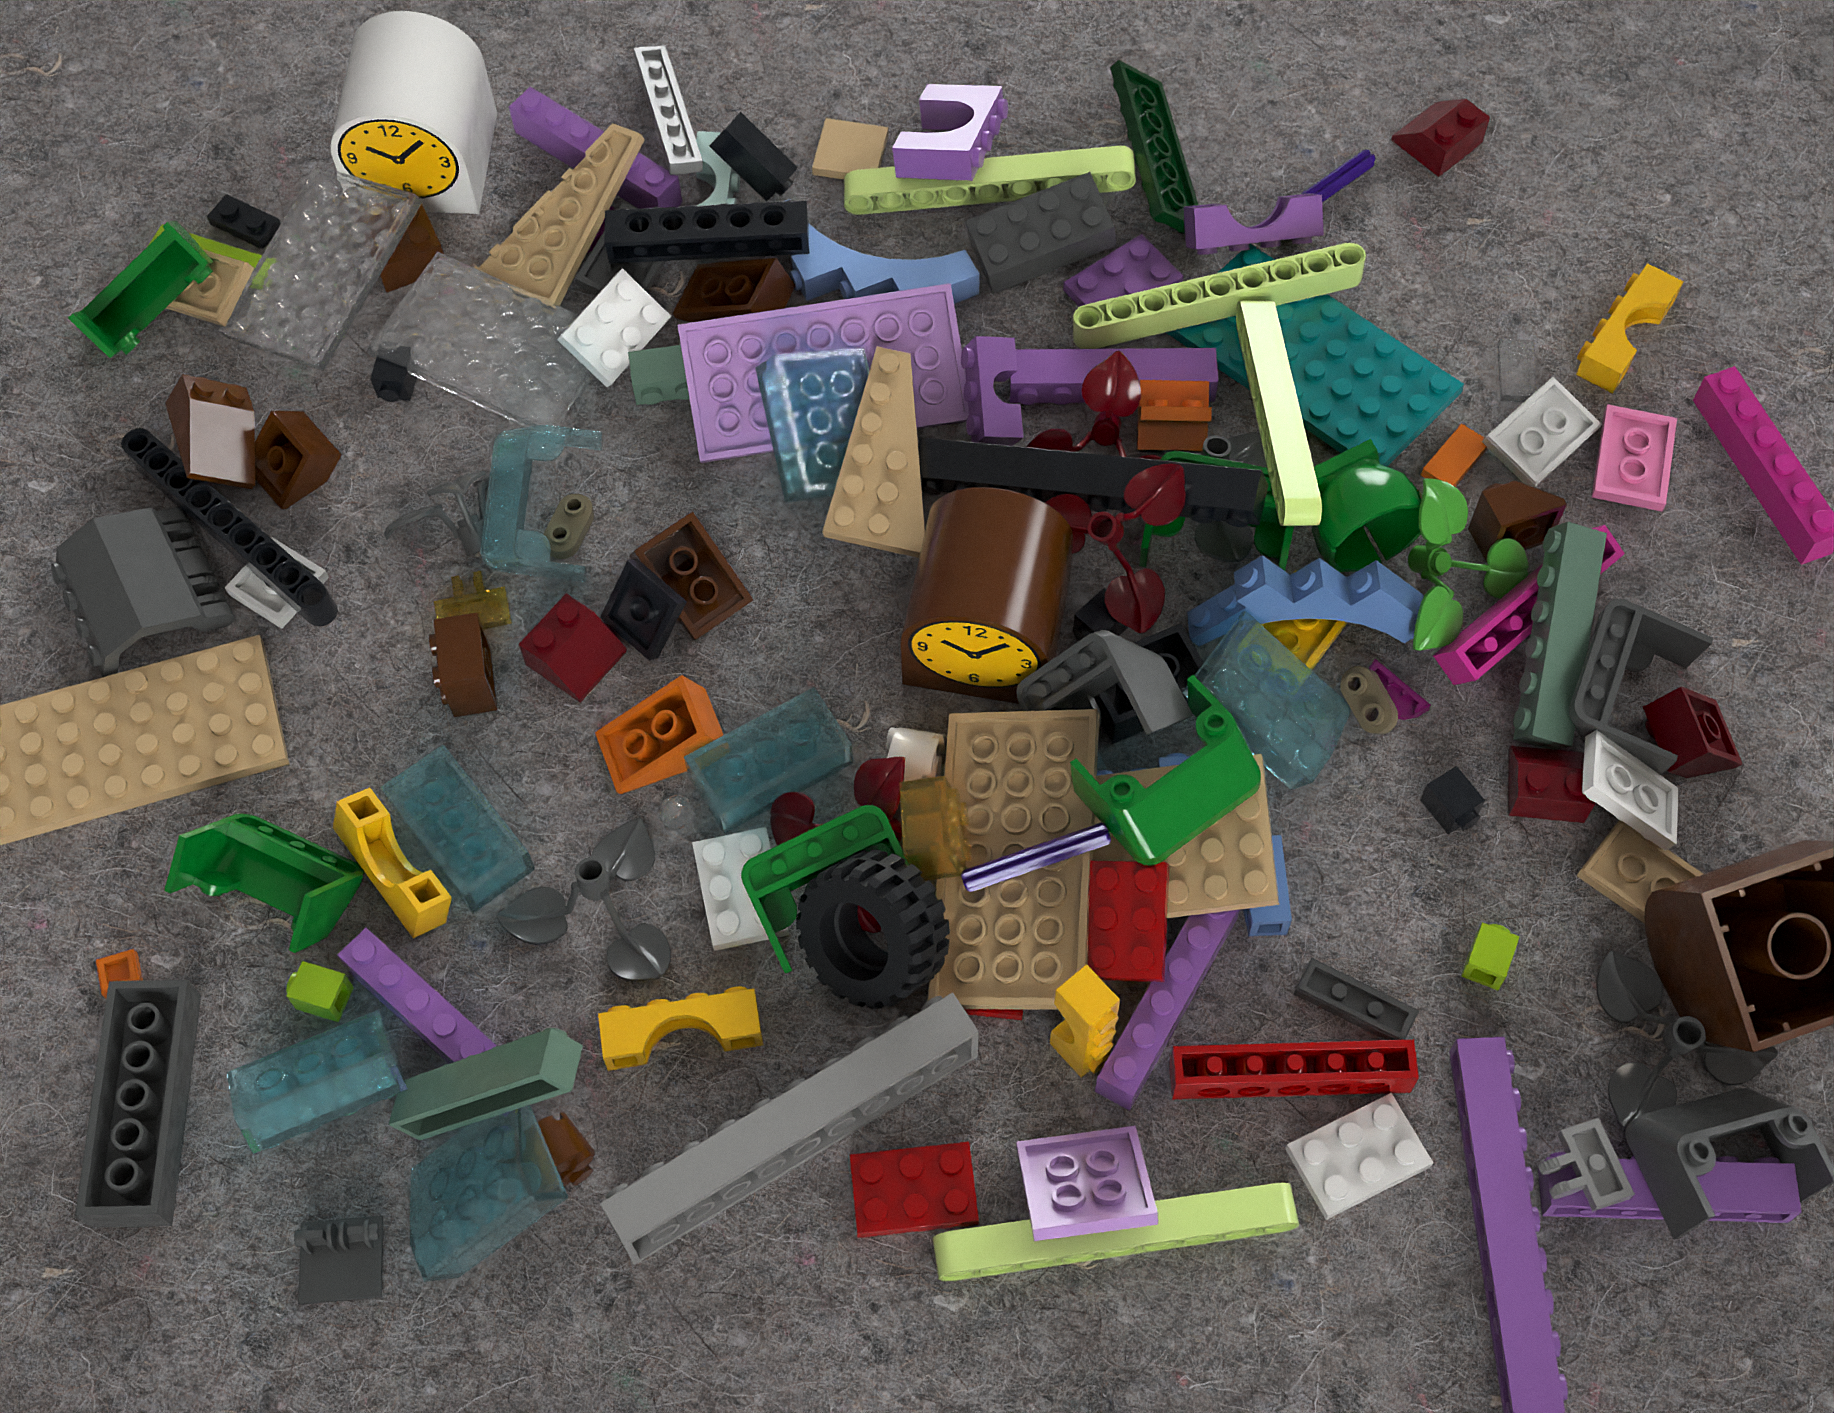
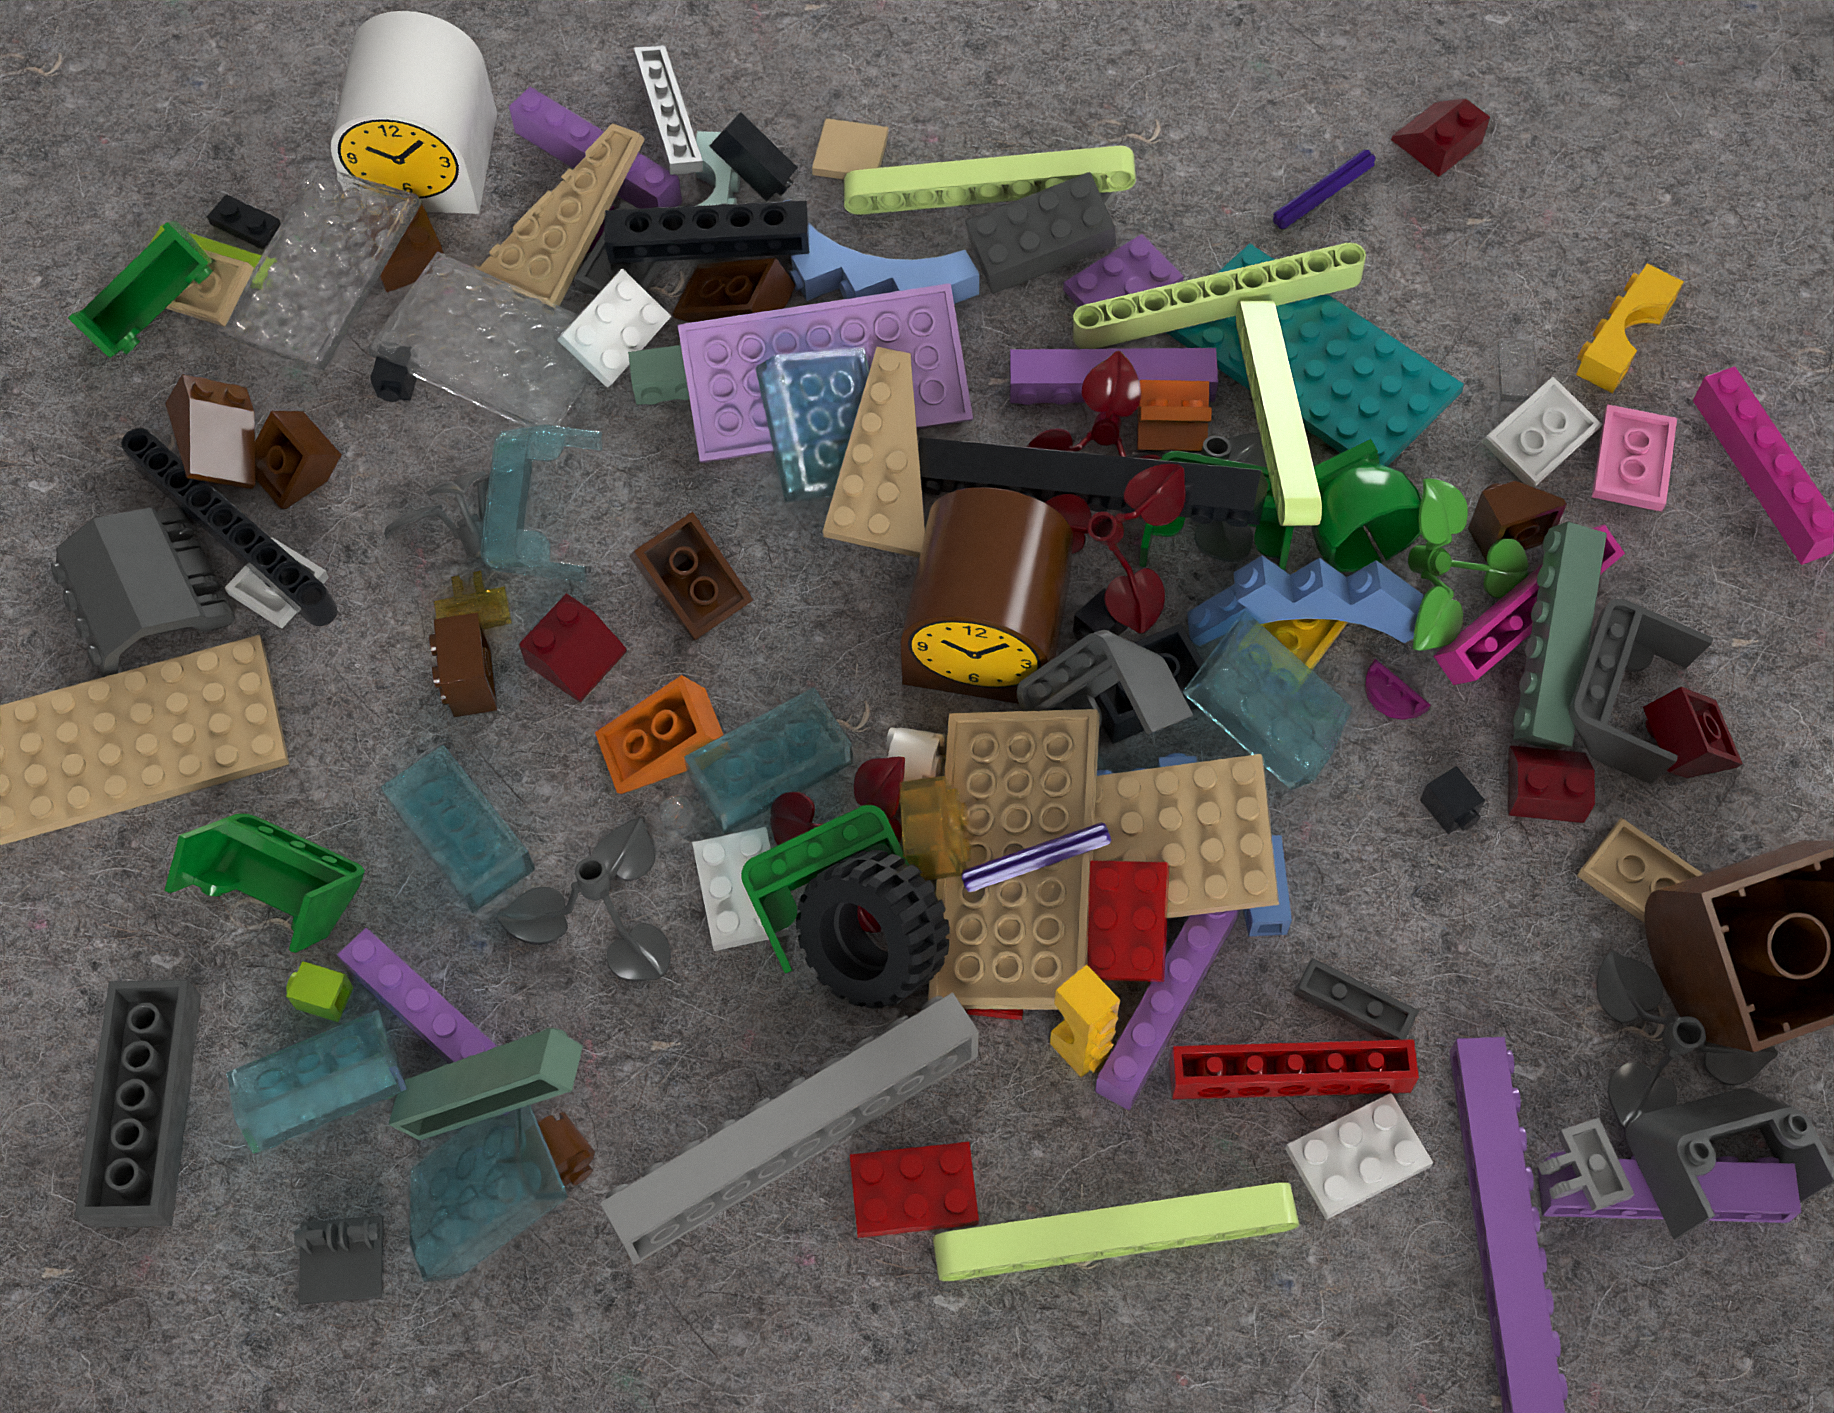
orange tile [95,948,143,999] -> none
yellow arch [333,787,452,938] -> none
dark tan plate [543,493,594,559] -> none
yellow arch [598,986,764,1071] -> none
black plate [600,558,687,661] -> none
medium lavender arch [892,84,1008,181] -> none
medium lavender arch [961,336,1023,446] -> none
lavender plate [1016,1126,1158,1241] -> none
green windscreen [1070,675,1261,866] -> none
dark green plate [1110,60,1198,234] -> none
medium lavender arch [1184,193,1324,255] -> none
dark tan plate [1340,666,1398,735] -> none
orange tile [1421,423,1488,487] -> none
lime brick [1461,922,1520,991] -> none
white plate [1582,730,1678,851] -> none

